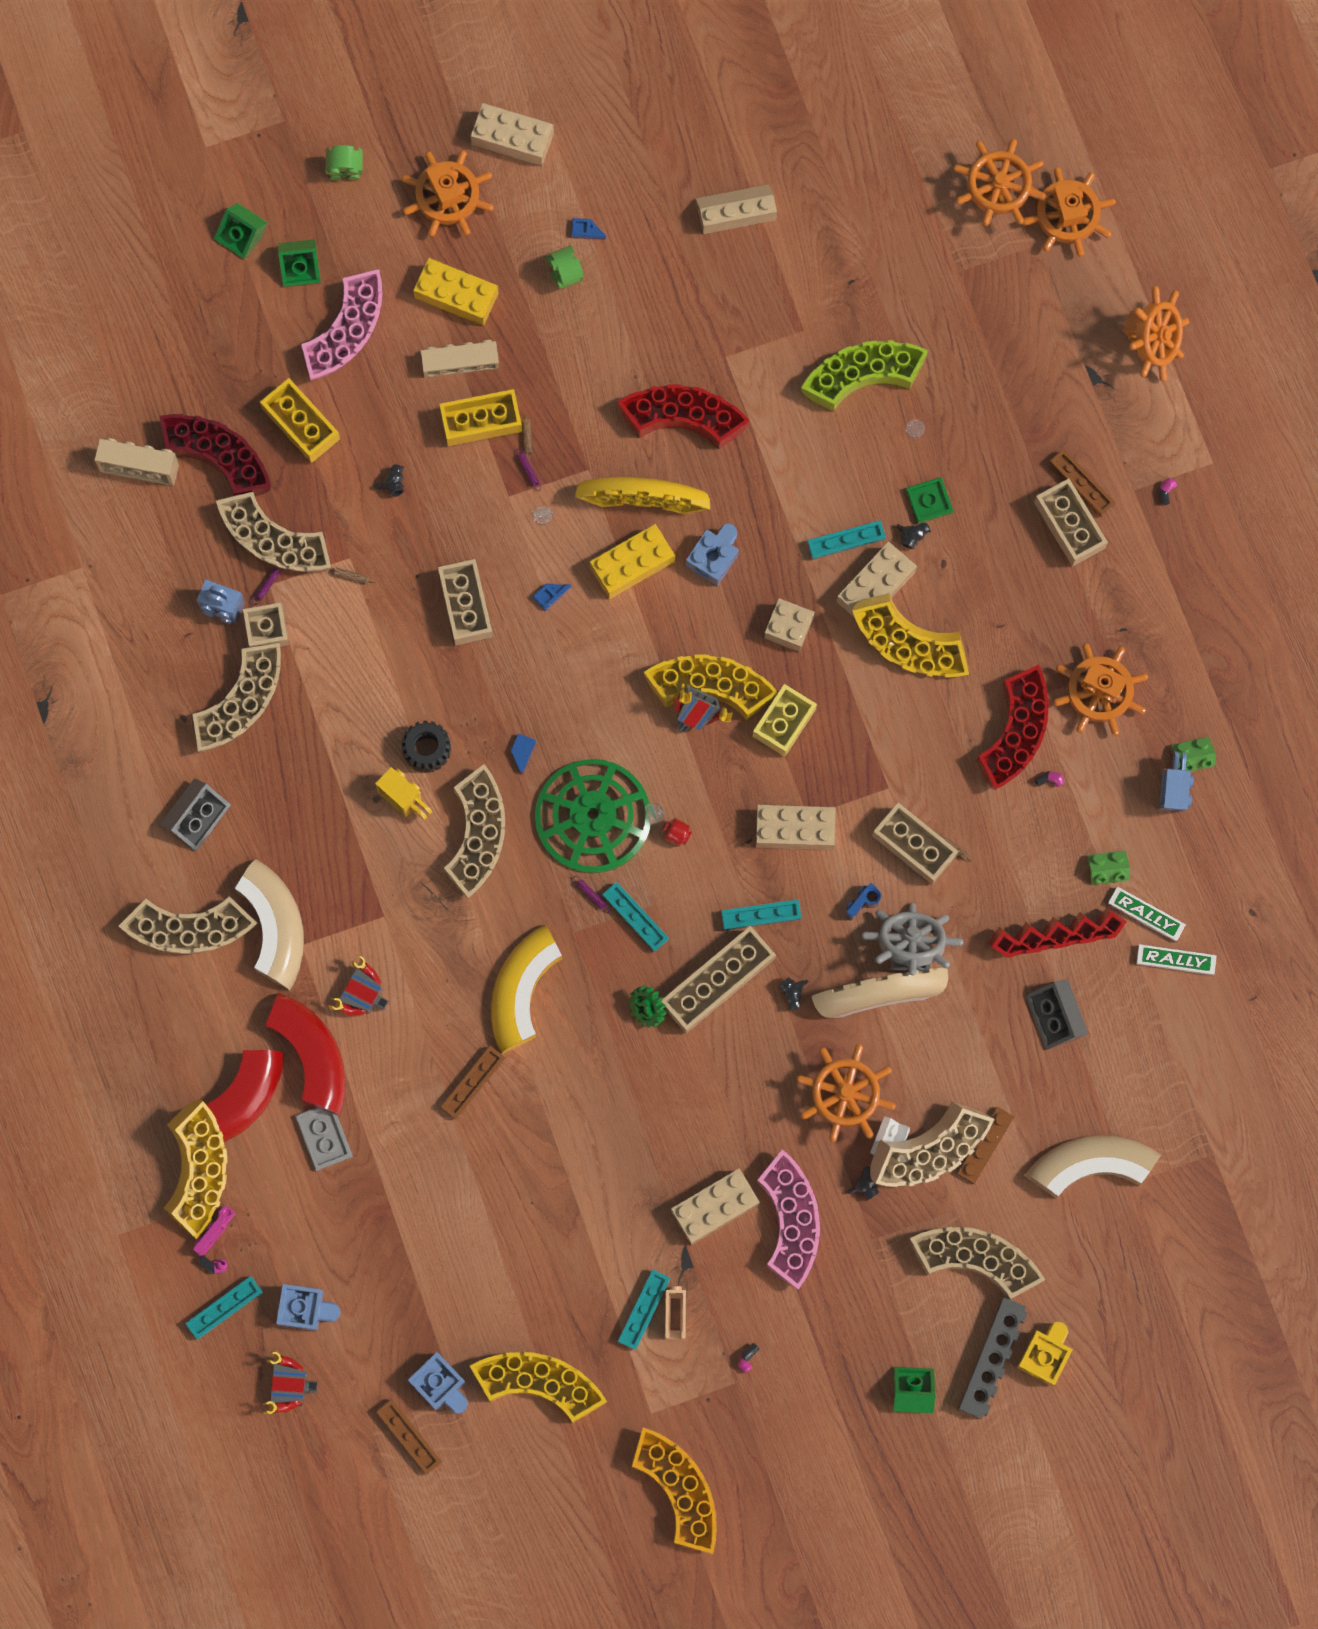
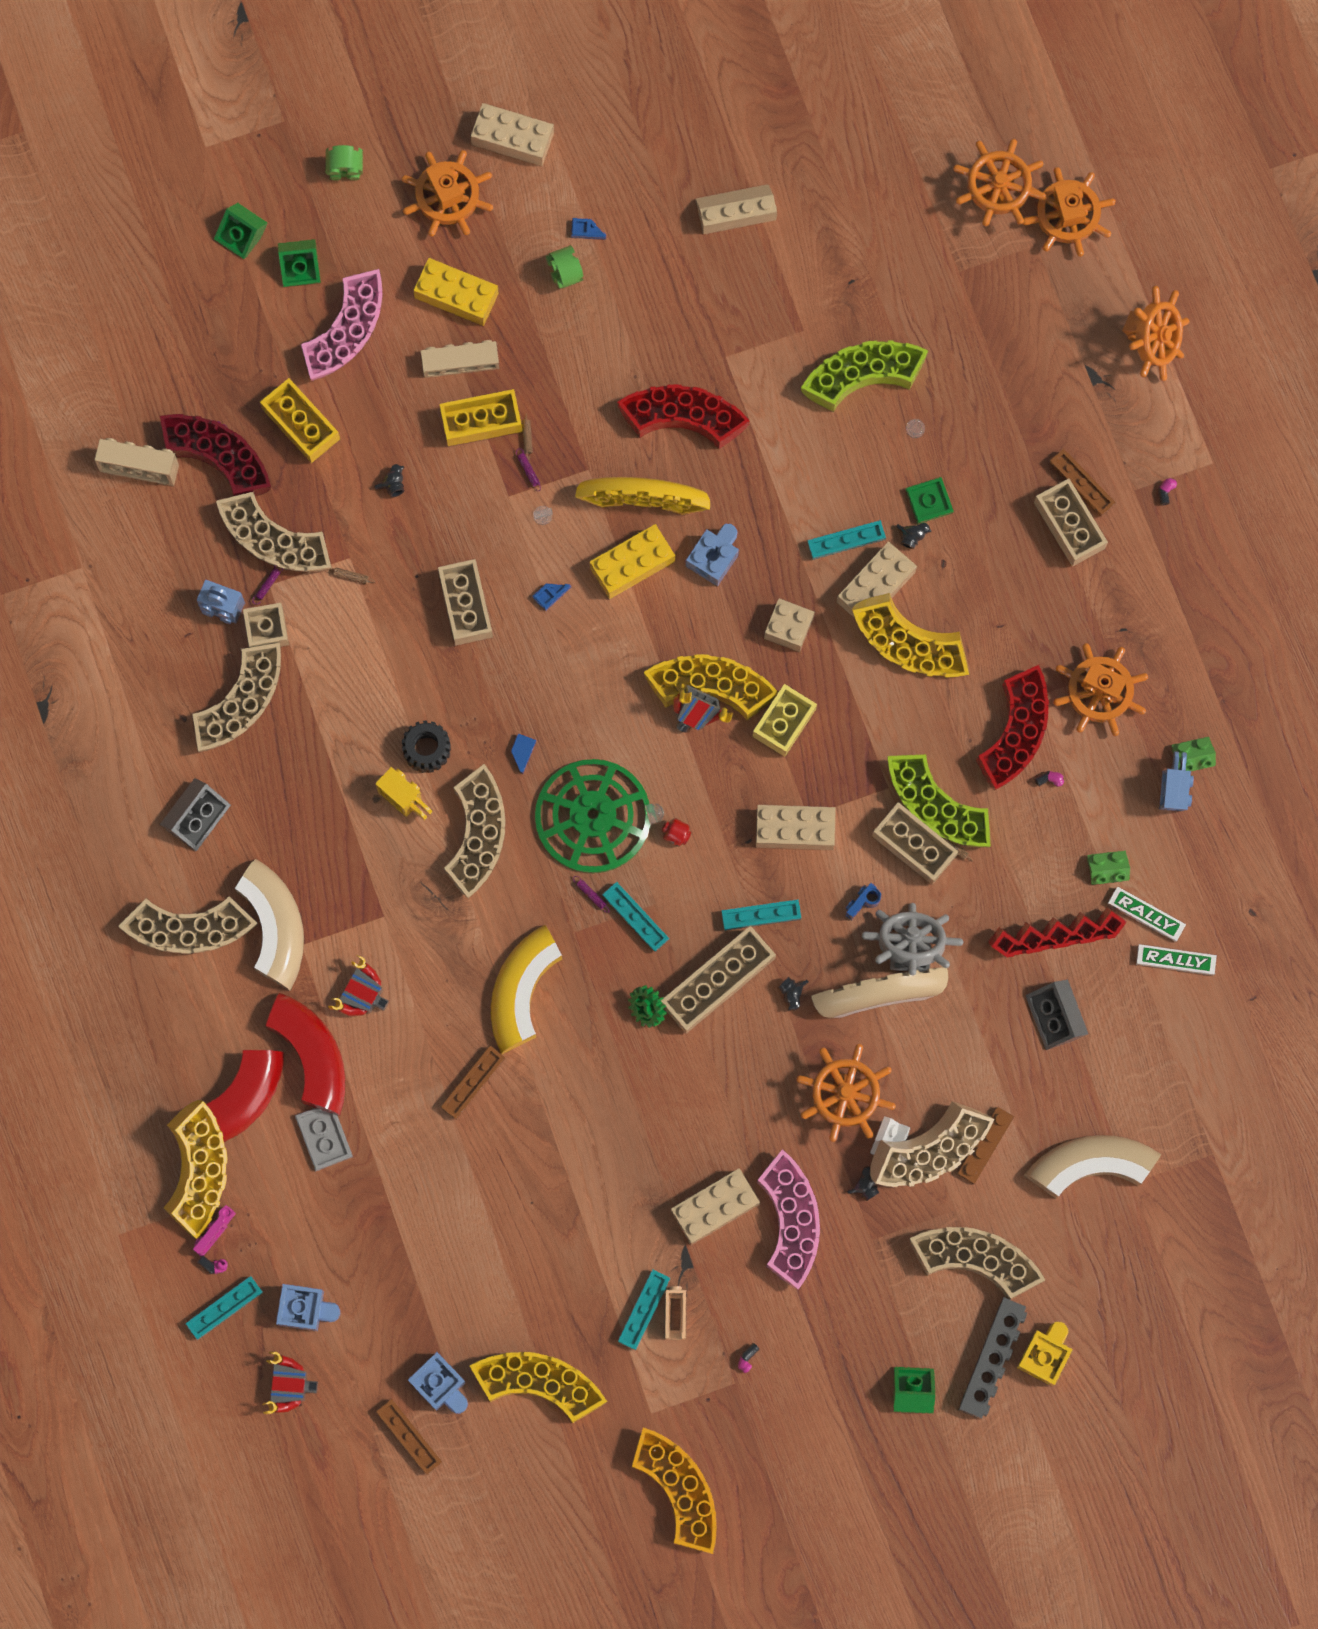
none -> lime brick [887,754,991,847]

